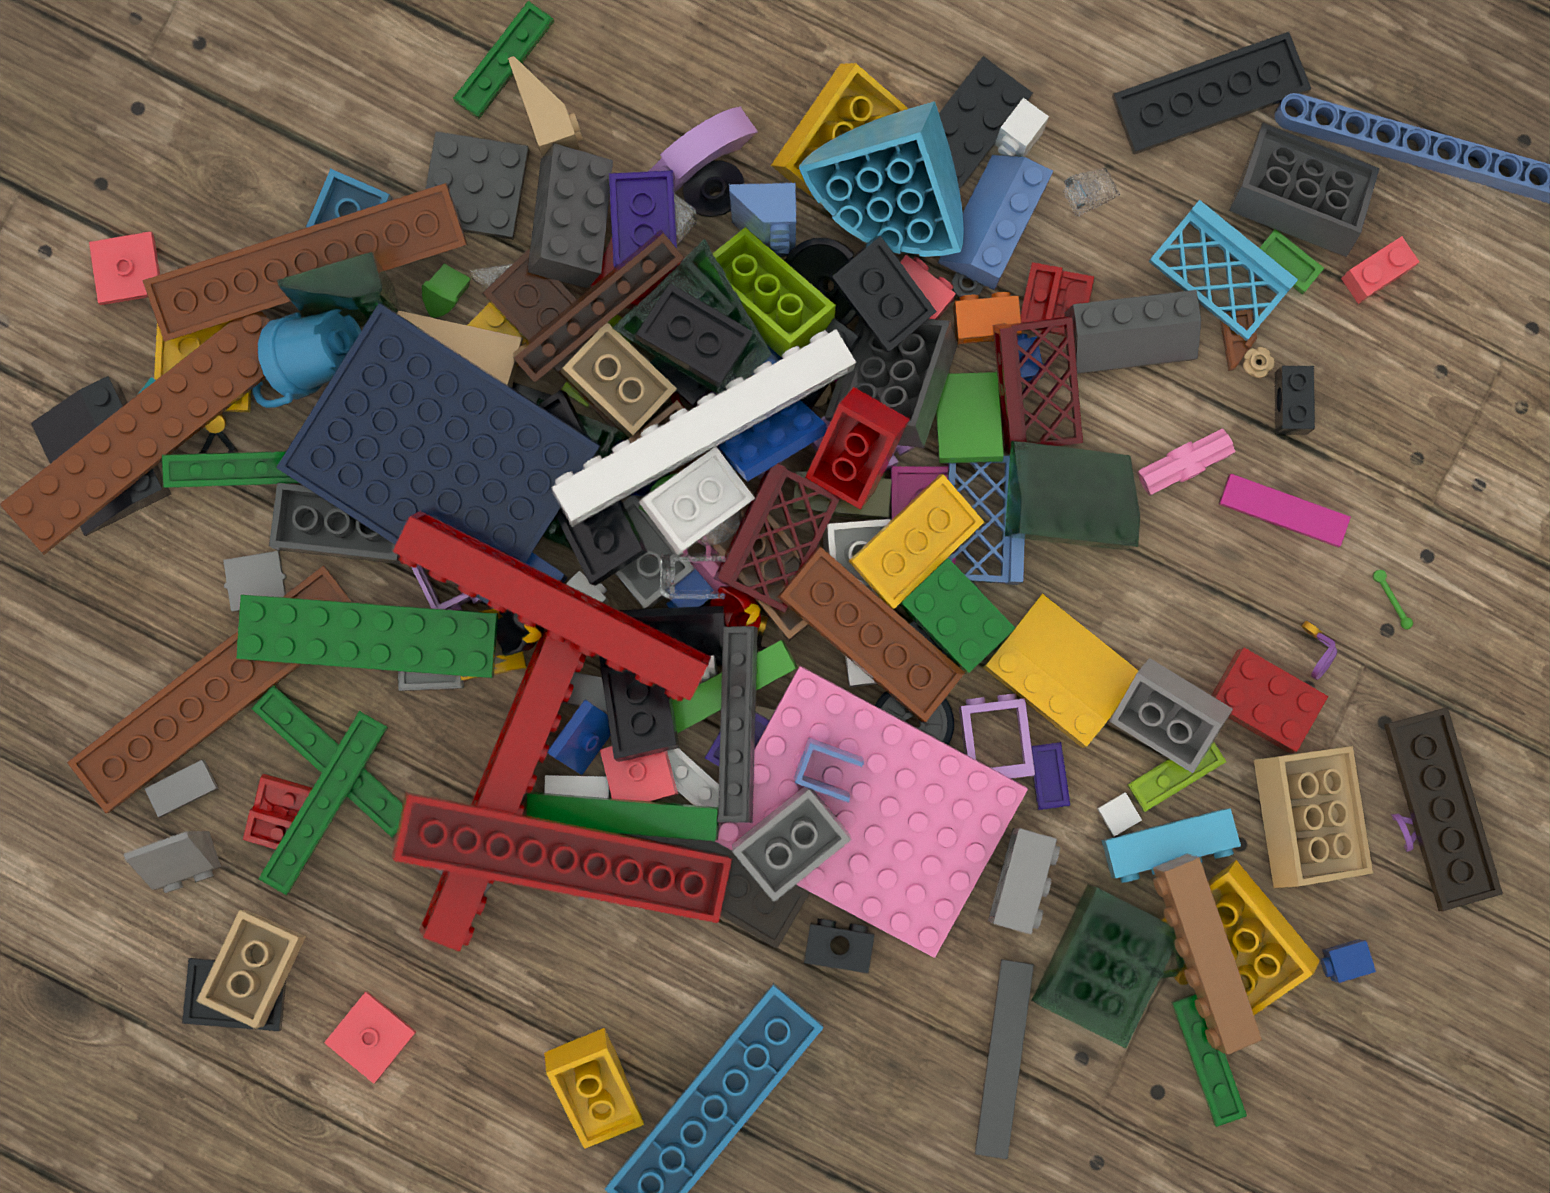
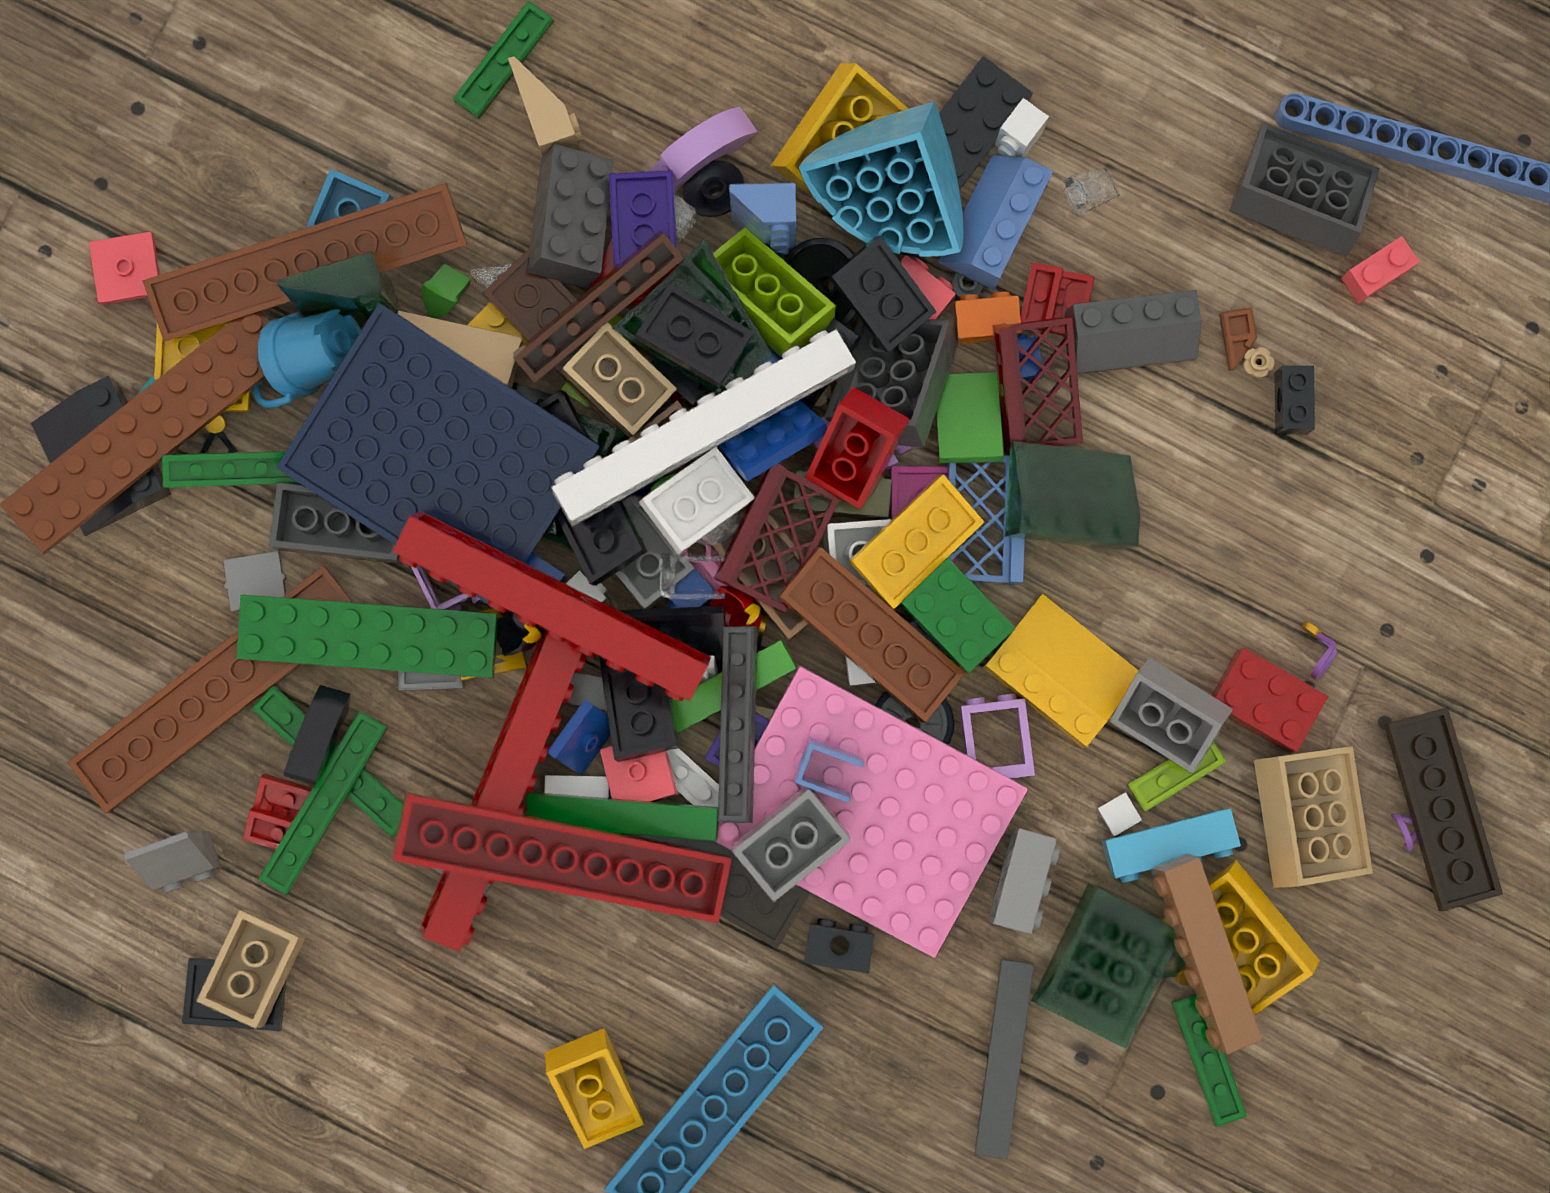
light grey tile [145,760,219,817] -> none
coral plate [324,991,416,1084] -> none
dark grey plate [426,132,529,240] -> none
dark purple tile [1031,742,1071,810] -> none
black plate [1112,32,1311,155] -> none
bright pink piece [1137,428,1235,496] -> none
medium azure fence [1148,200,1298,341] -> none
dark pink tile [1218,474,1351,548] -> none
bright green tile [1260,229,1324,294] -> none
blue brick [1321,939,1376,983] -> none
bright green hinge [1373,570,1413,630] -> none
none -> black slope [284,685,350,785]

